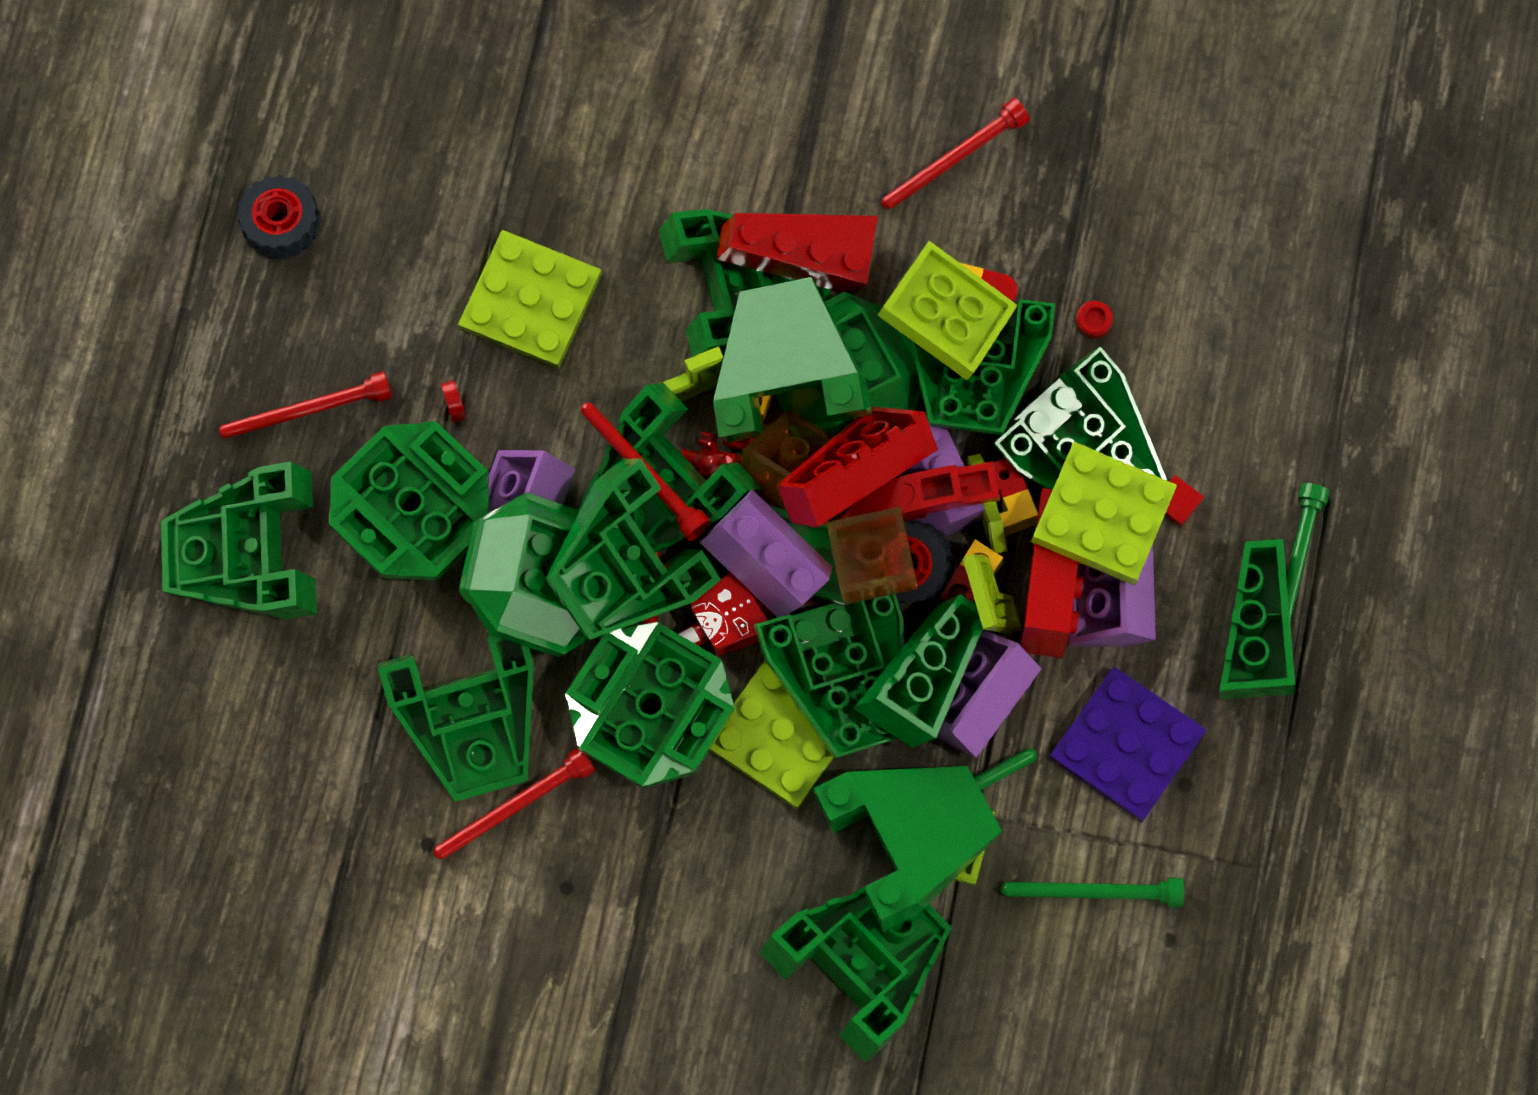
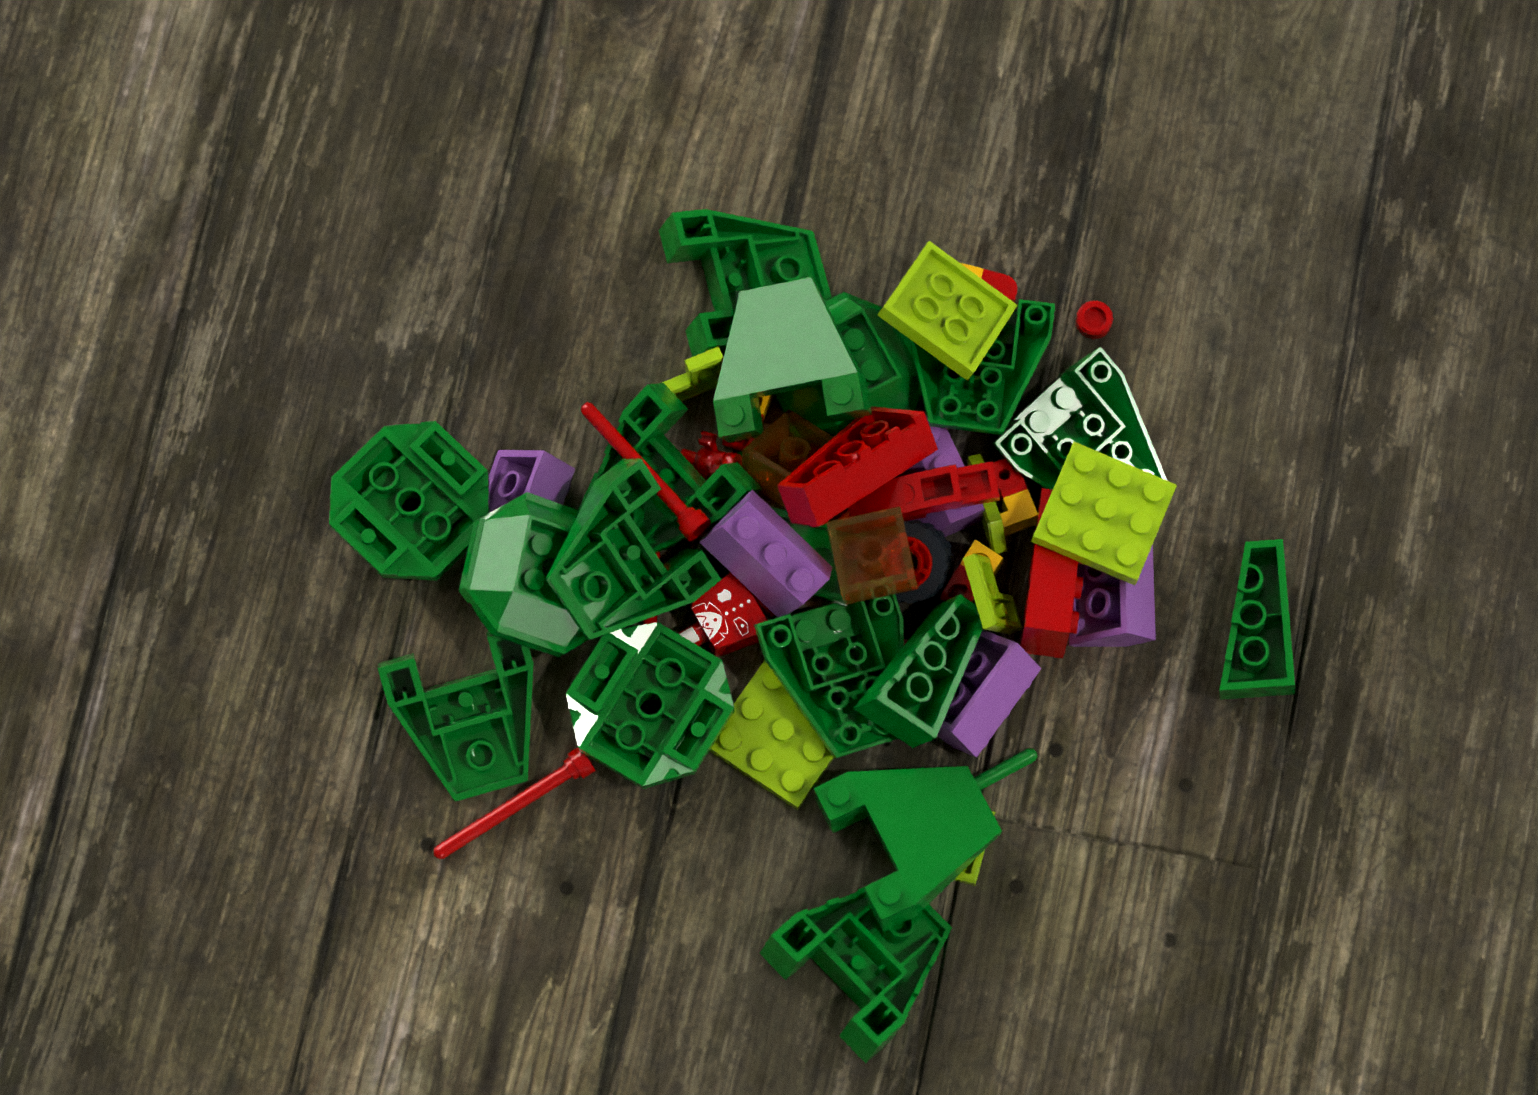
green wedge [161,461,317,620] -> none
red piece [219,371,392,438] -> none
black wheel [237,175,321,260] -> none
red tile [441,380,466,423] -> none
lime plate [458,230,602,369] -> none
red wedge [716,213,878,295] -> none
red piece [881,98,1030,210] -> none
green piece [1000,877,1184,908] -> none
dark purple plate [1049,666,1206,822] -> none
red tile [1165,475,1204,528] -> none
green piece [1286,483,1330,622] -> none

